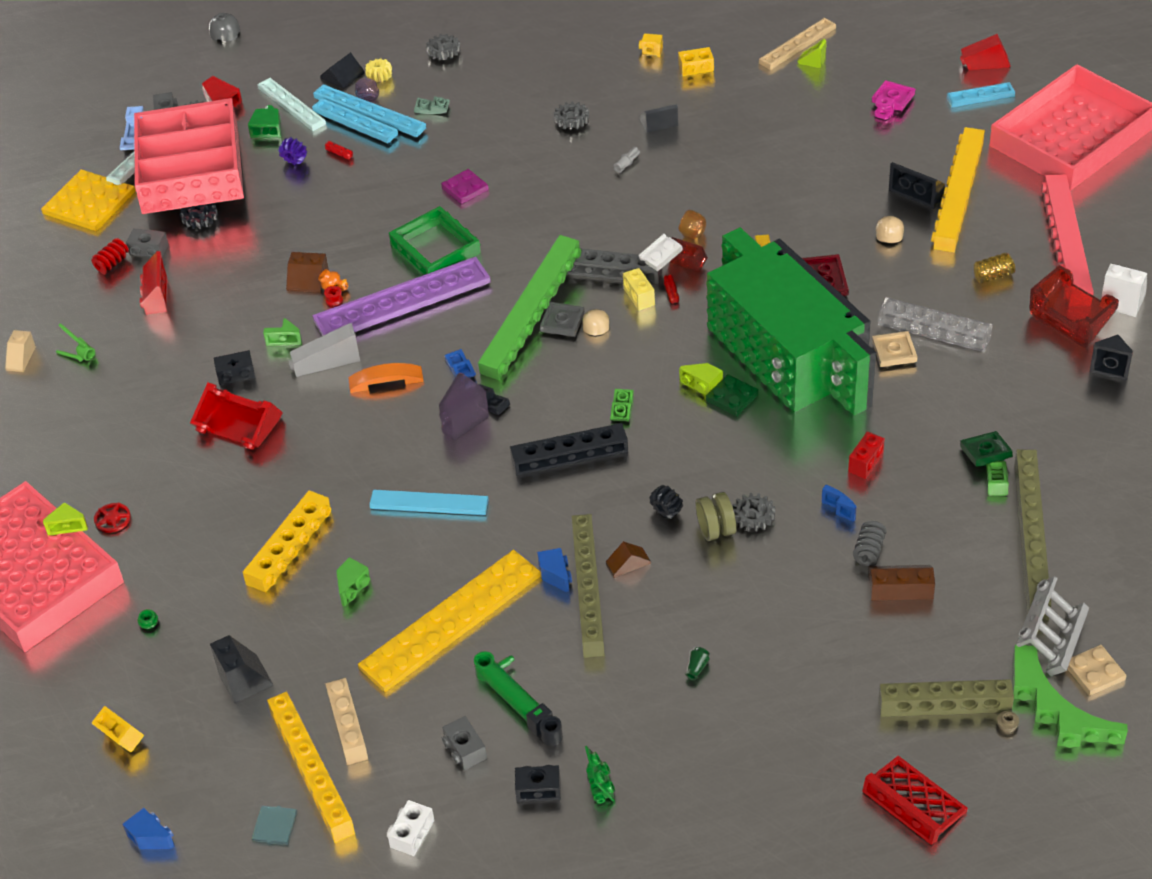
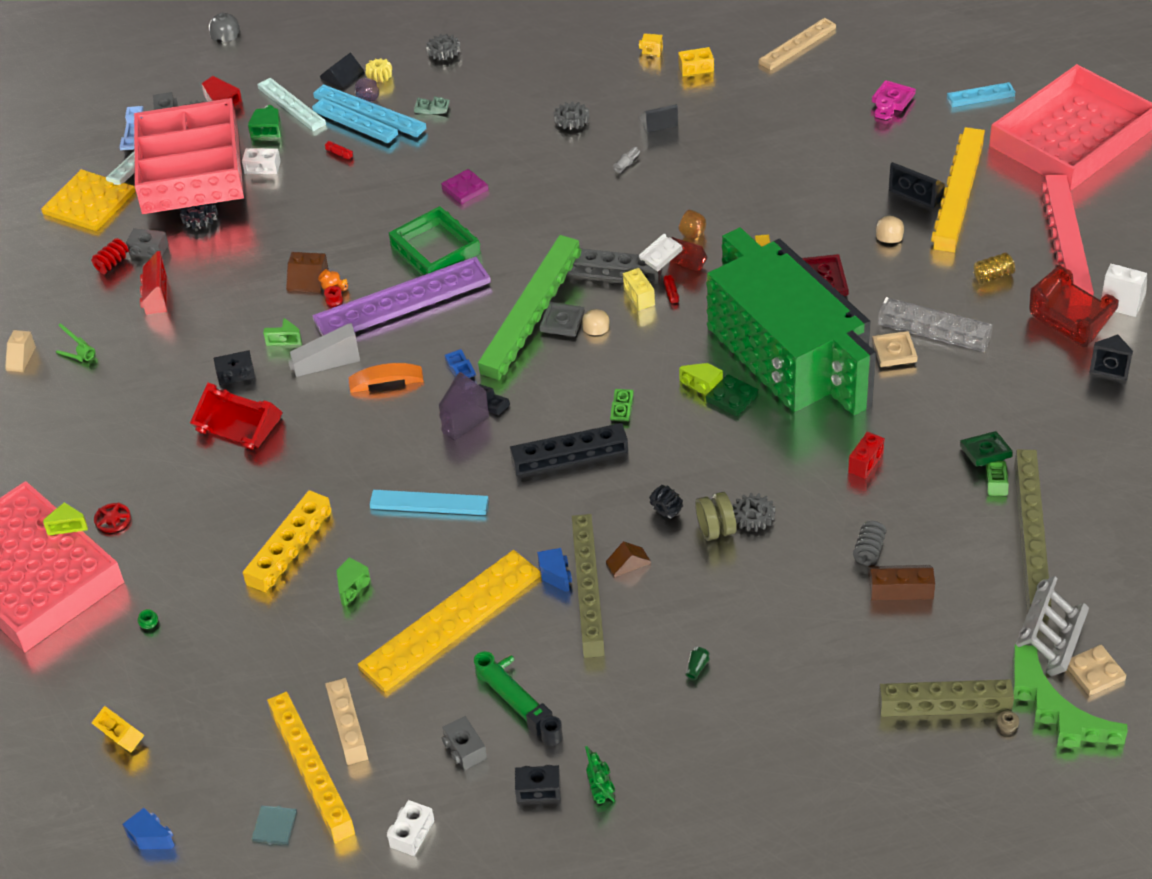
black slope [210,635,273,703] -> none
dark purple gear [278,137,307,165] -> none
lime slope [797,39,826,68] -> none
blue slope [822,484,857,522] -> none
red fence [862,756,968,845] -> none
red slope [960,34,1011,70] -> none
none -> white brick [242,148,281,174]

